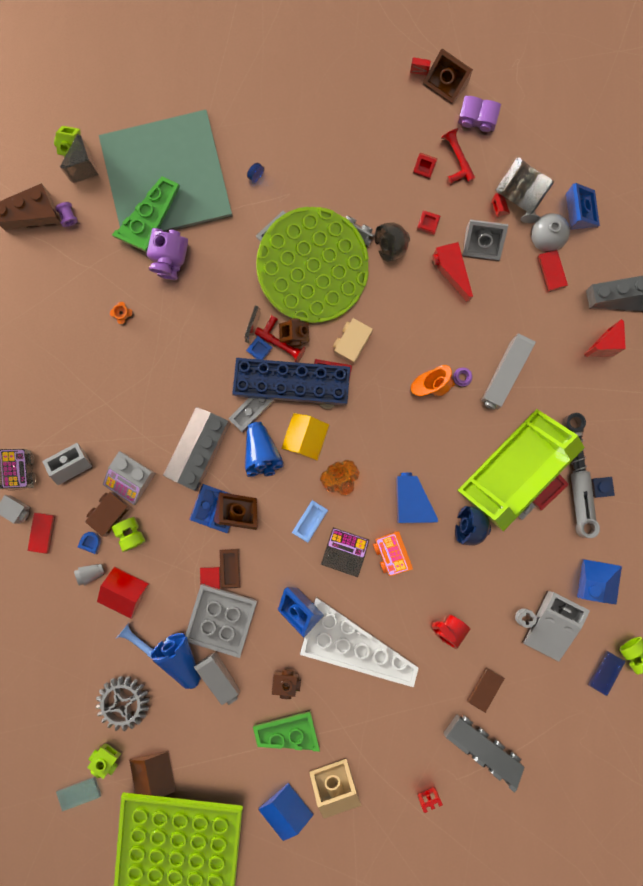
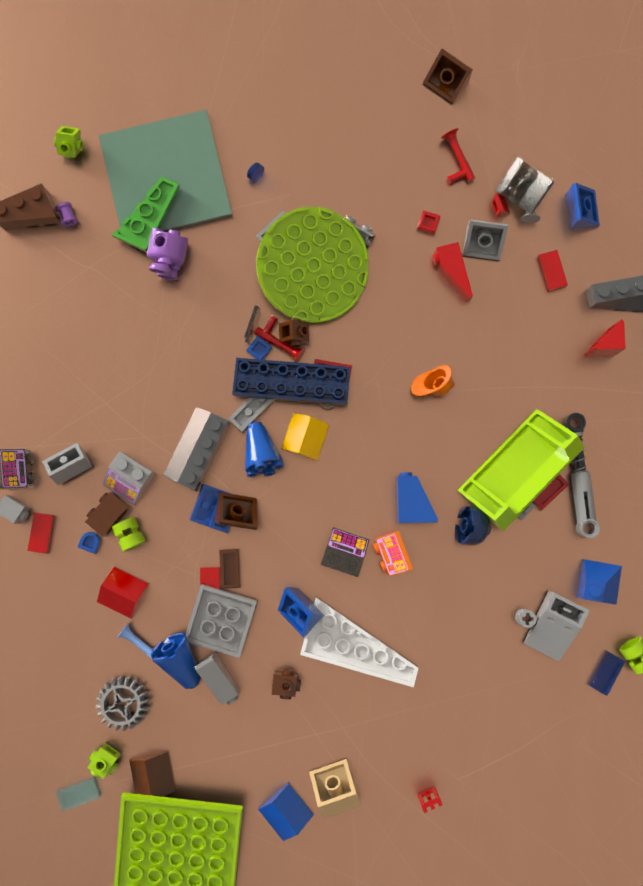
clear smoke slope [60,134,98,183] -> none
light grey cone [74,564,105,586] -> none
orange plate [110,302,133,324] -> none
bright green wing [253,711,320,752] -> none
light blue tile [292,500,328,543] -> none
clear orange plant [320,460,360,495] -> none
tan brick [333,318,373,365] -> none
clear smoke cylinder [375,222,410,262] -> none
red tile [410,58,431,76] -> none
red slope [413,153,437,178] -> none
red piece [431,615,470,649] -> none
dark grey wedge [443,714,525,793] -> none
medium lavender plate [453,367,472,387] -> none
medium lavender brick [458,96,501,132] -> none
reddish brown tile [467,667,505,713] -> none
light grey slope [481,333,536,410] -> none
light grey cylinder [531,213,570,252] -> none
dark blue plate [591,477,615,498] -> none

